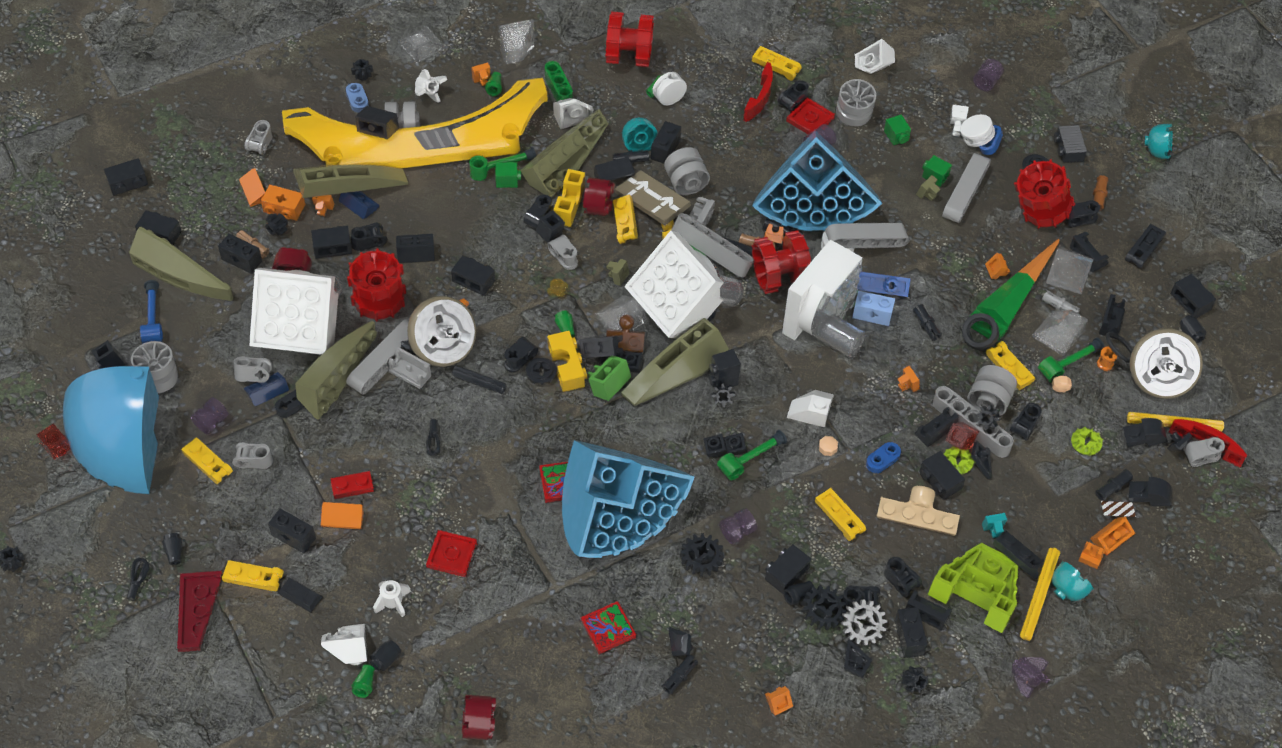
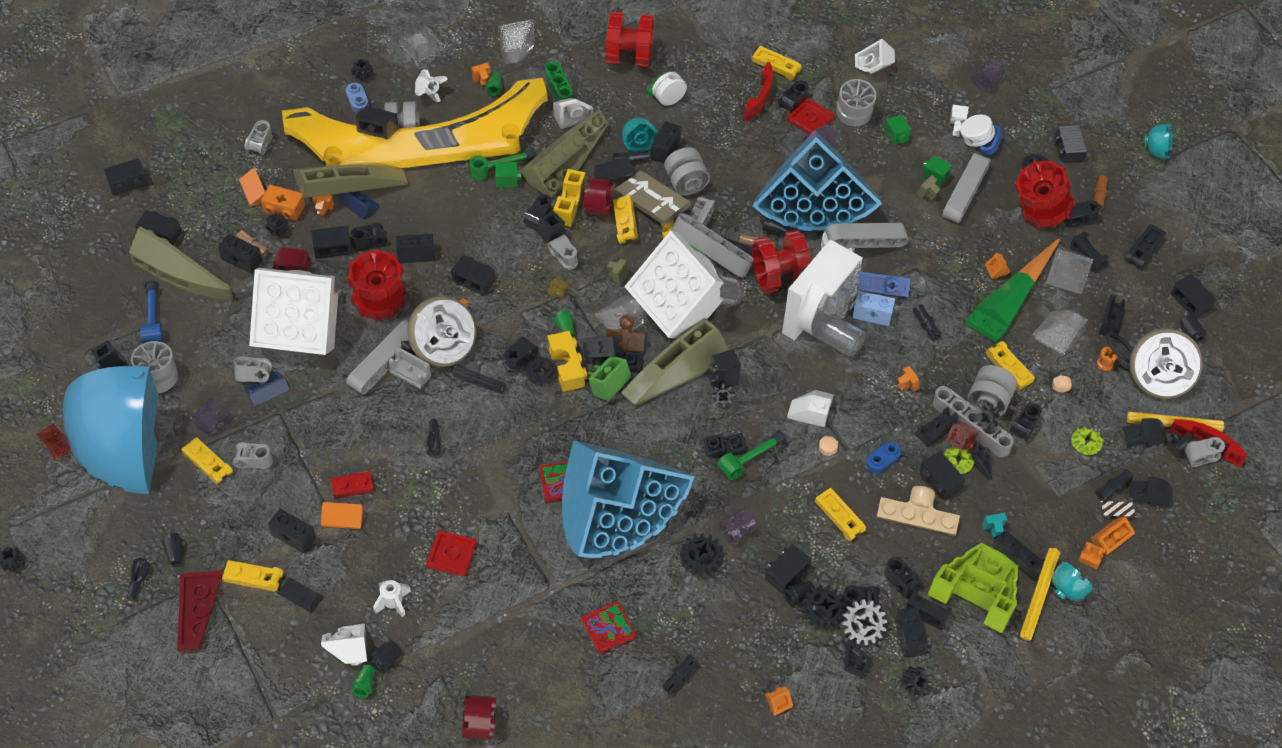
black beam [275,390,304,418] -> none
olive wedge [295,321,377,420] -> none
black piece [668,627,693,657] -> none
orange tile [764,224,783,244] -> none
black tyre [962,313,1000,351] -> none
clear purple brick [1012,657,1050,698] -> none
green piece [1038,338,1104,383] -> none
light grey pin [1042,290,1080,319] -> none

